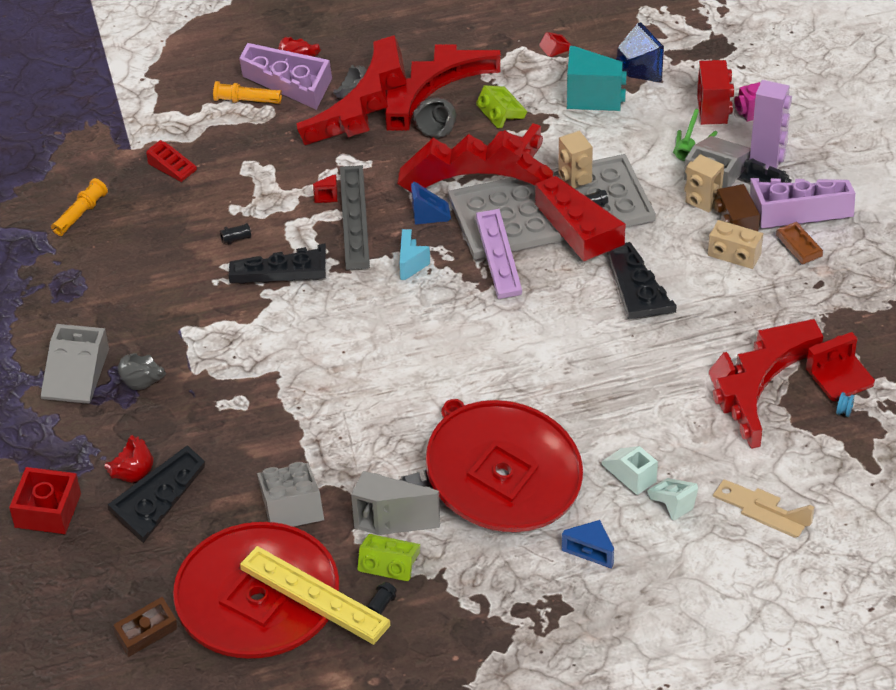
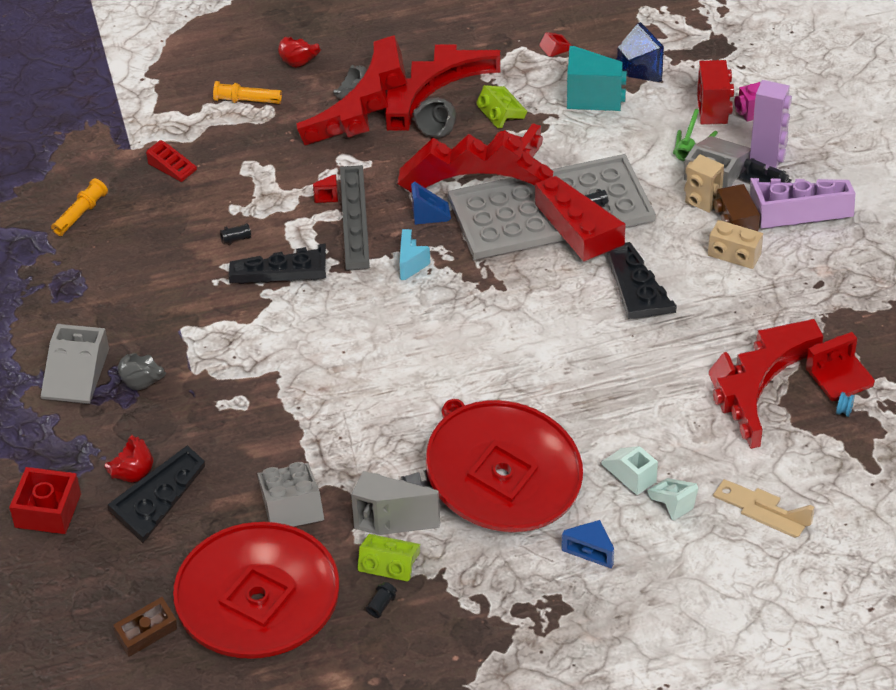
lavender wedge [239,43,332,110] -> none
light yellow tile [240,546,390,645] -> none
lavender plate [476,209,522,299] -> none
tan brick [558,130,593,188] -> none
dark orange plate [776,221,823,265] -> none

